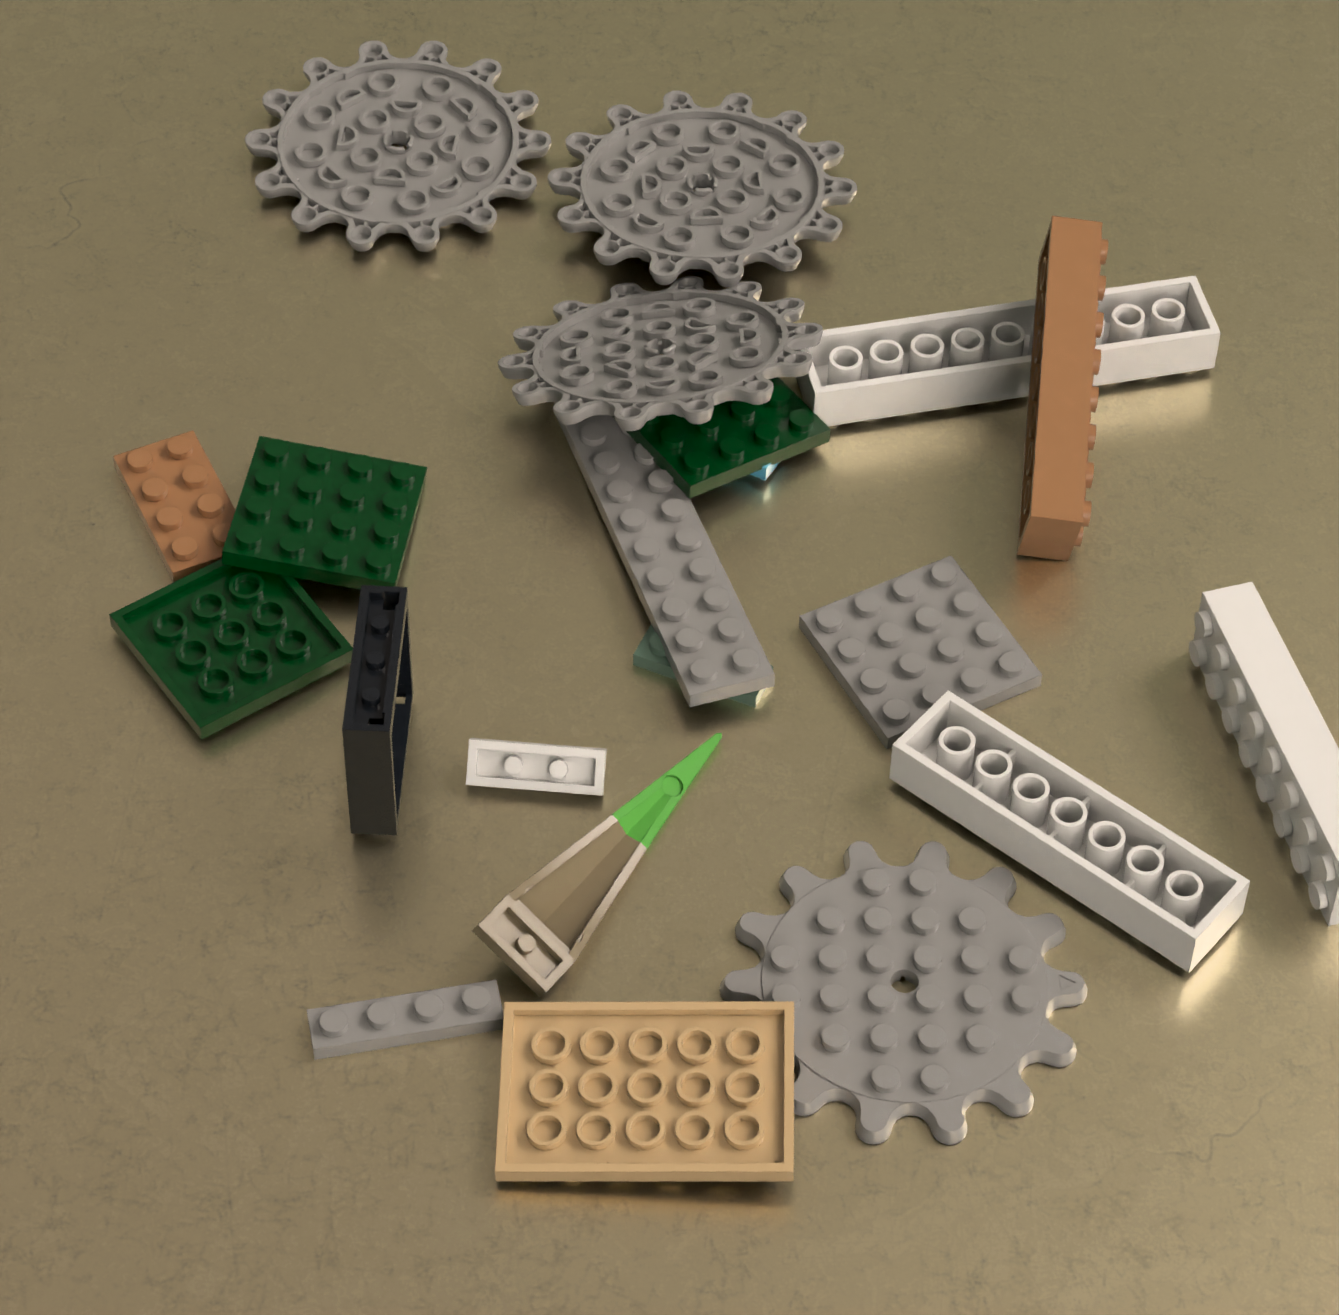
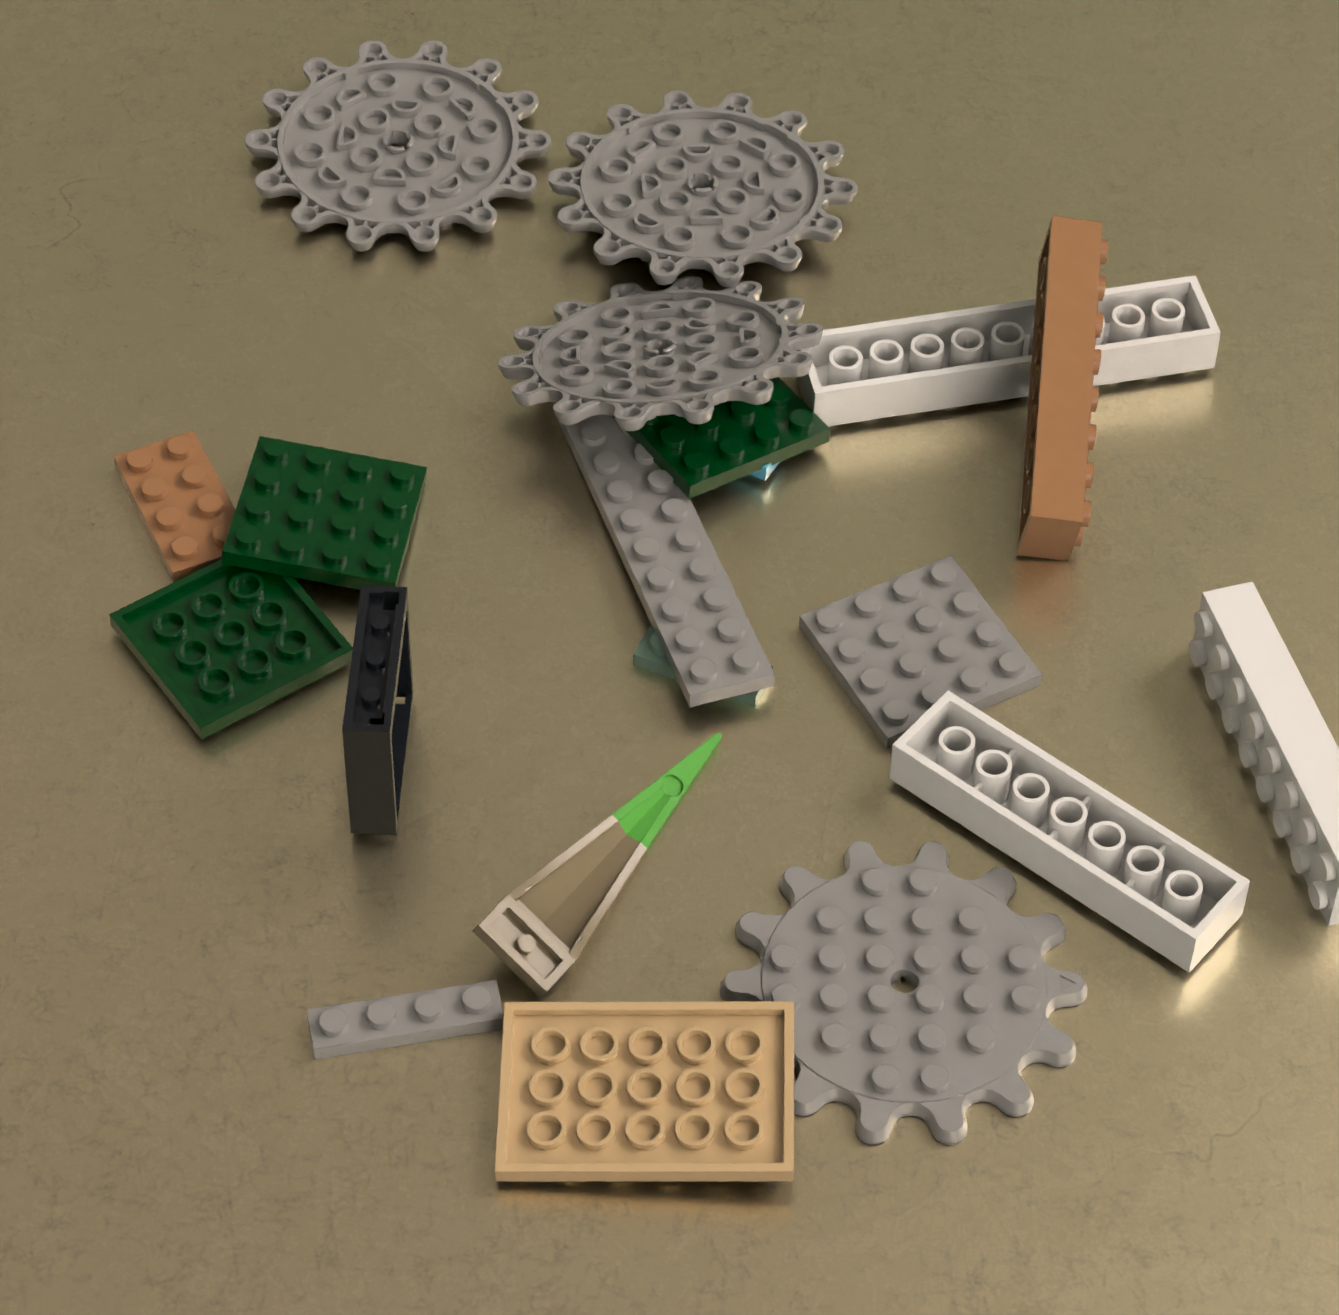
white plate [466,738,607,796] -> none

